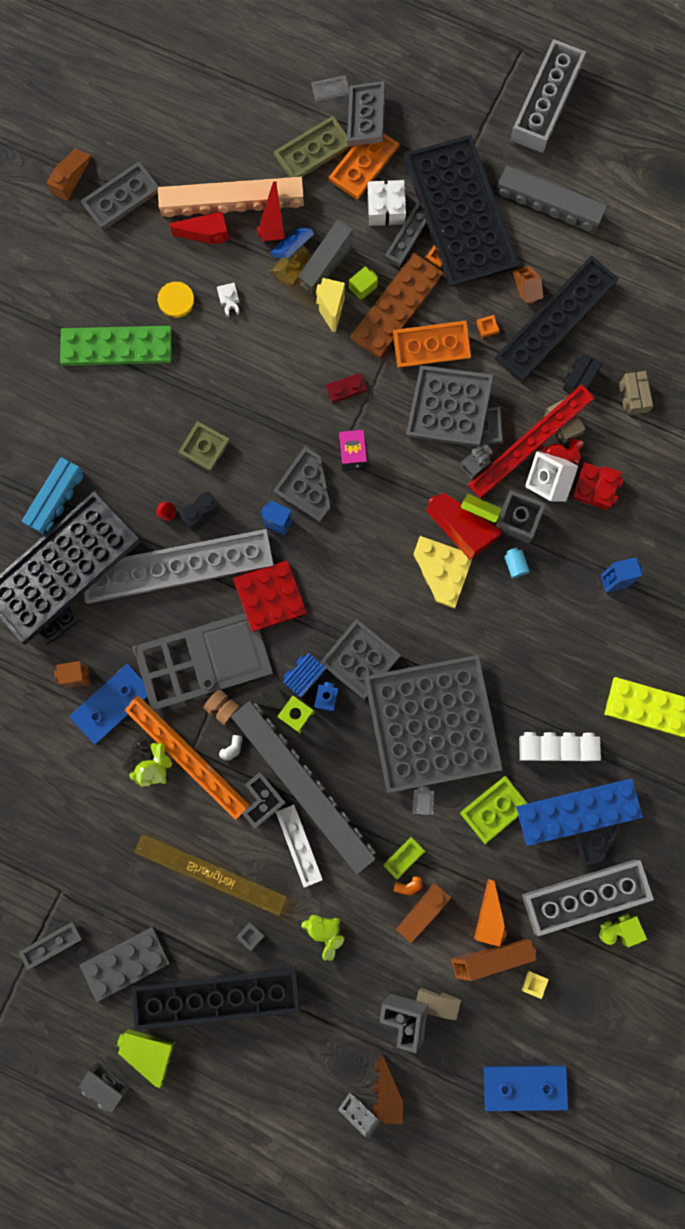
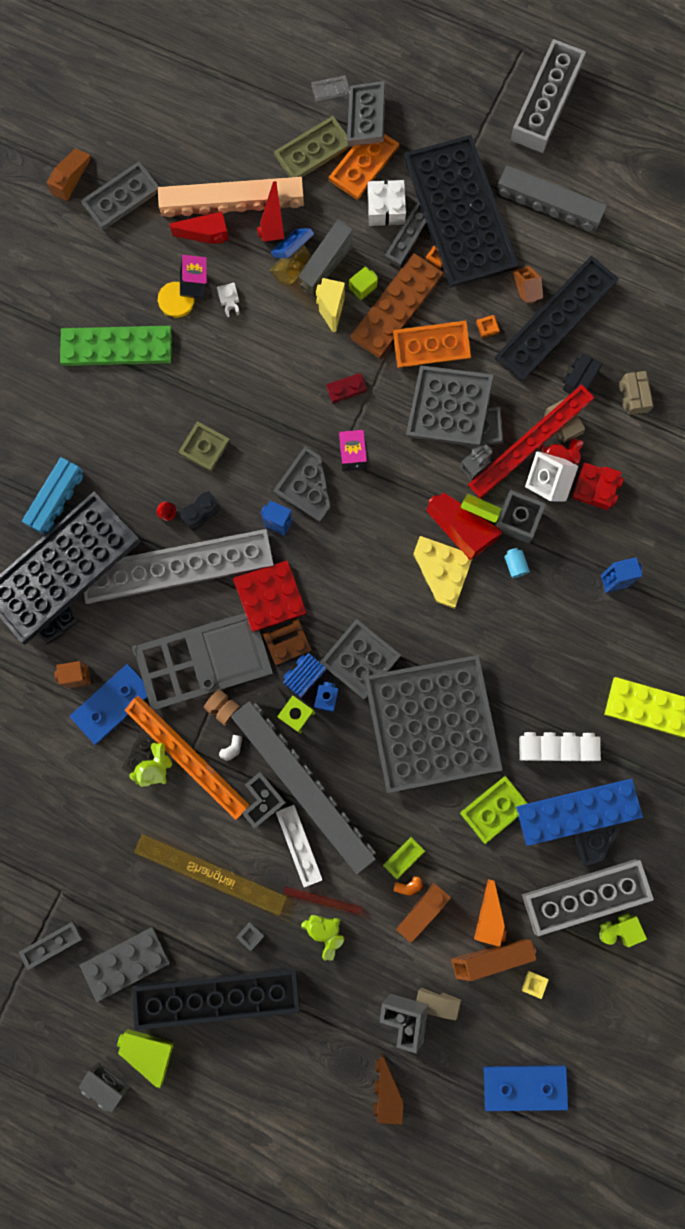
plate [338,1092,381,1138] -> none
clear brick [412,786,434,815] -> none
none -> piece [180,255,207,299]
none -> reddish brown plate [263,620,311,666]
none -> clear red bar [283,886,362,914]

